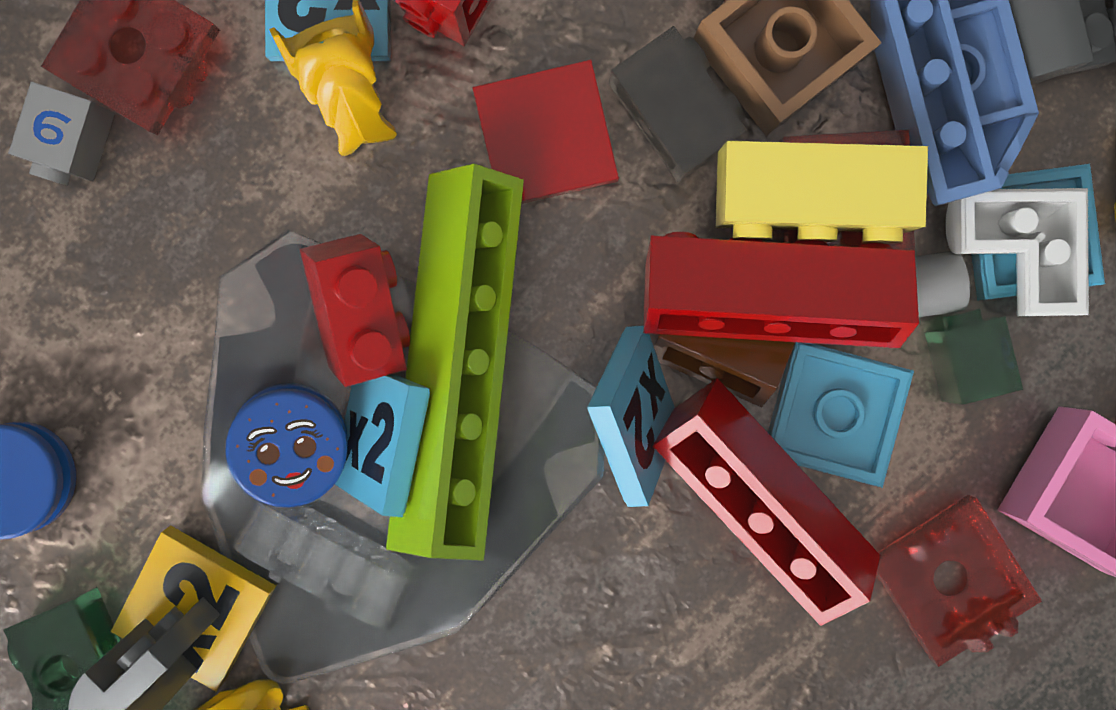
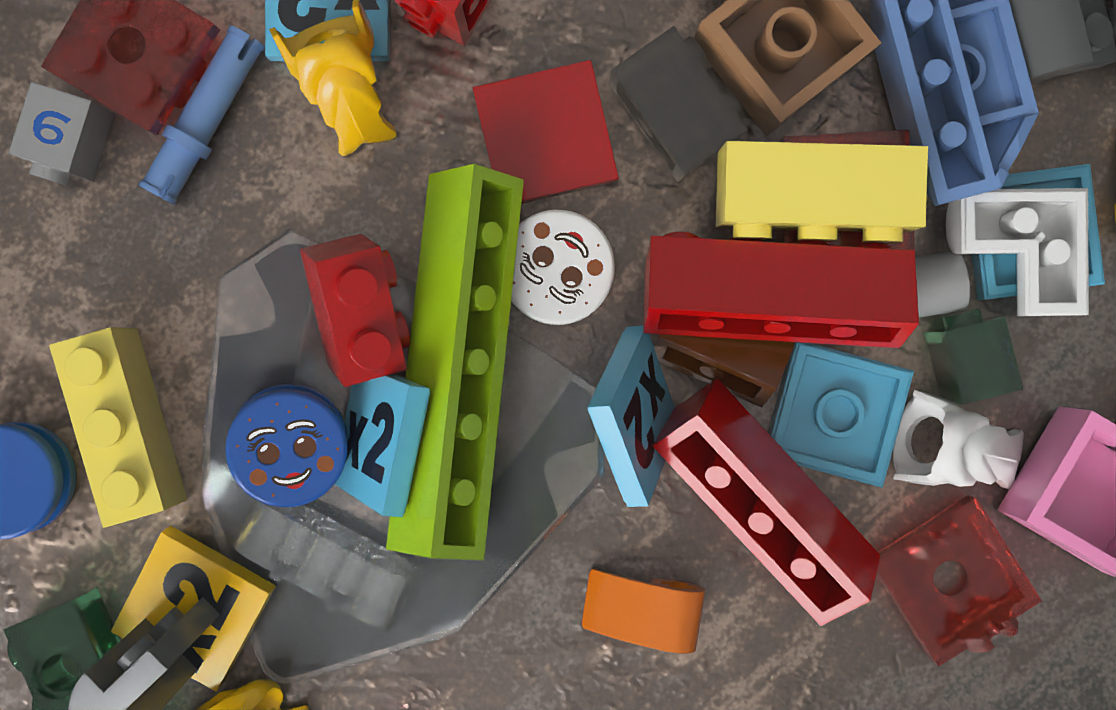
none -> light yellow brick [49,327,188,528]
none -> medium blue pin [138,25,265,205]
none -> white head [511,209,615,325]
none -> orange panel [582,568,705,654]
none -> white hair [893,390,1024,489]

